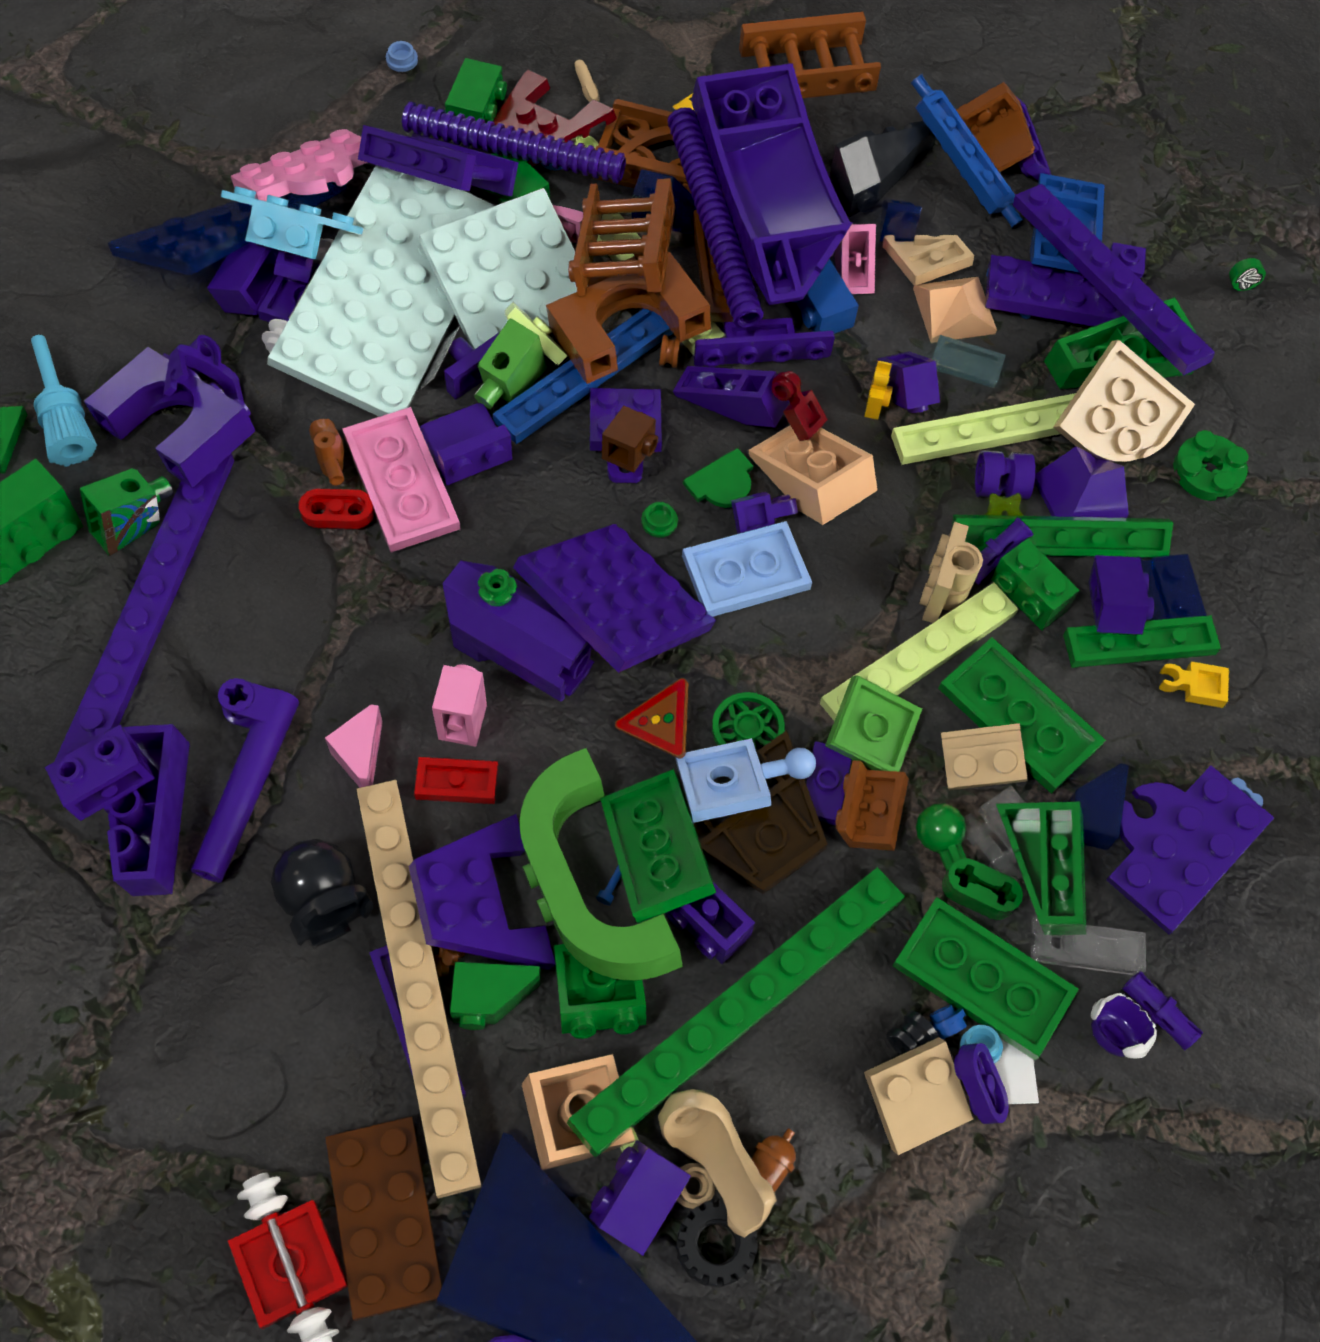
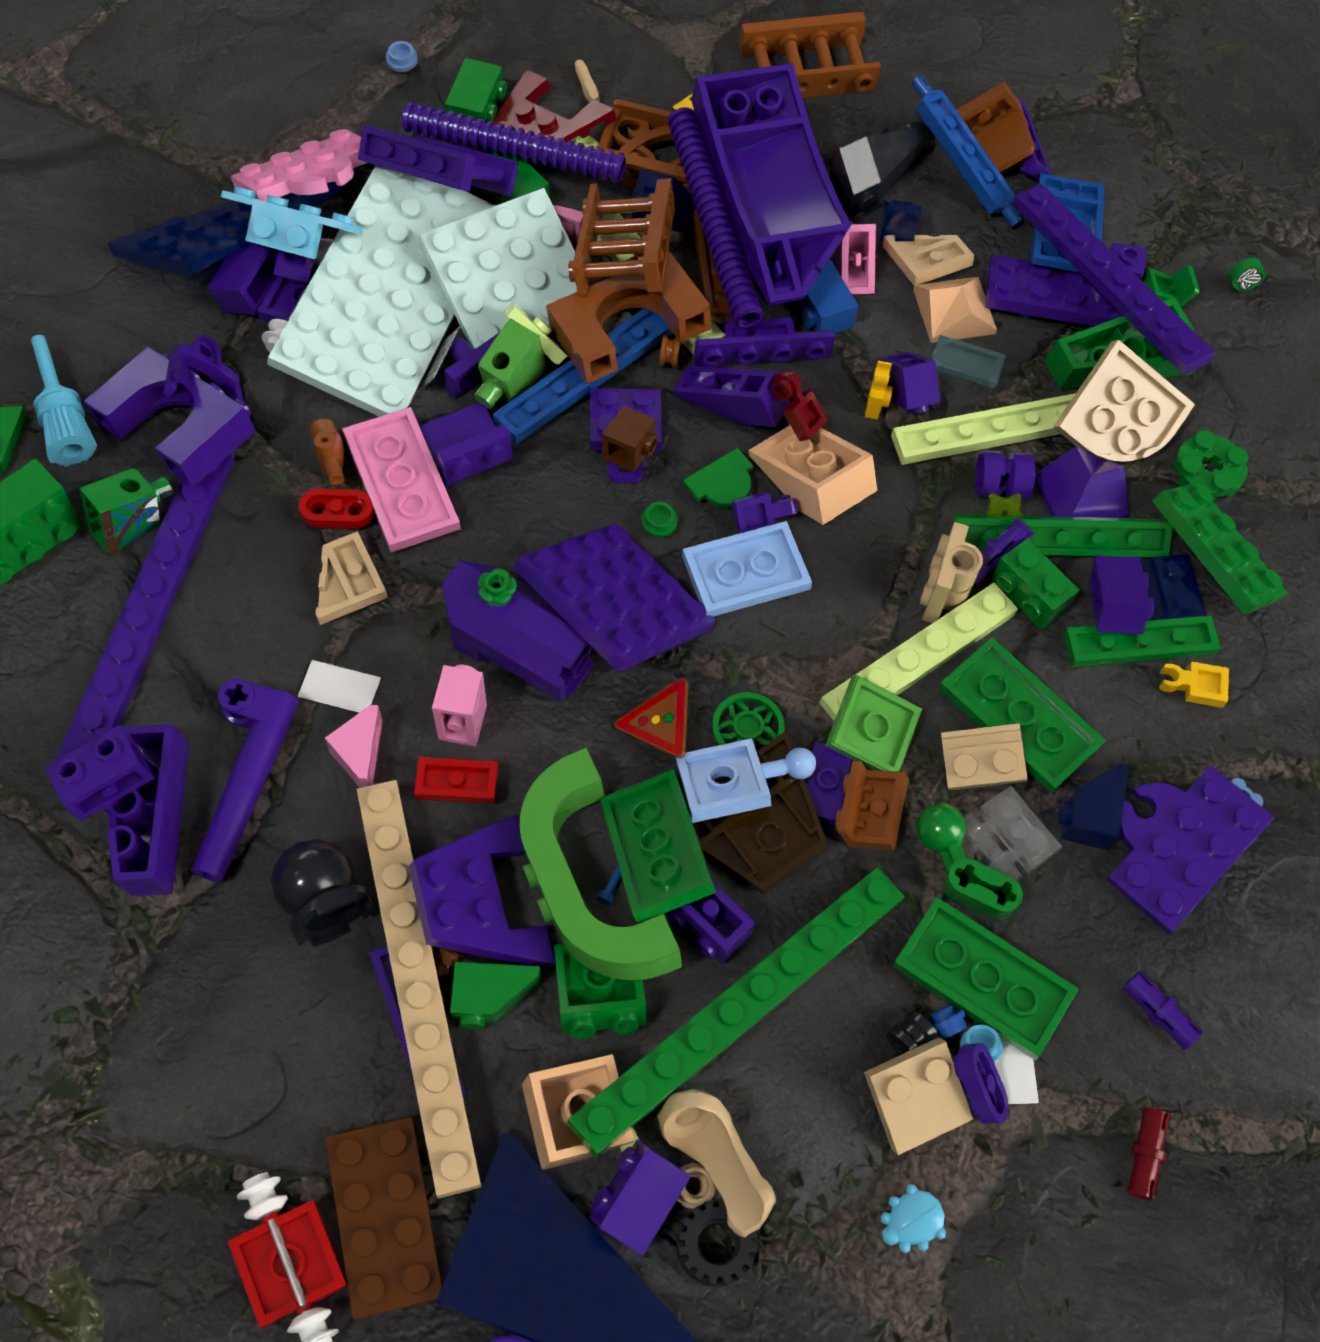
dark orange piece [751,1128,796,1192] -> none
green wedge [996,801,1087,935] -> none
clear plate [1031,917,1146,975] -> none
dark purple hair [1091,993,1157,1059] -> none
none -> white sticker [298,660,381,713]
none -> tan wing [316,531,388,625]
none -> medium azure piece [880,1184,946,1253]
none -> dark red pin [1126,1107,1171,1201]
none -> green bracket [1140,265,1200,307]
none -> green plate [1152,482,1288,615]

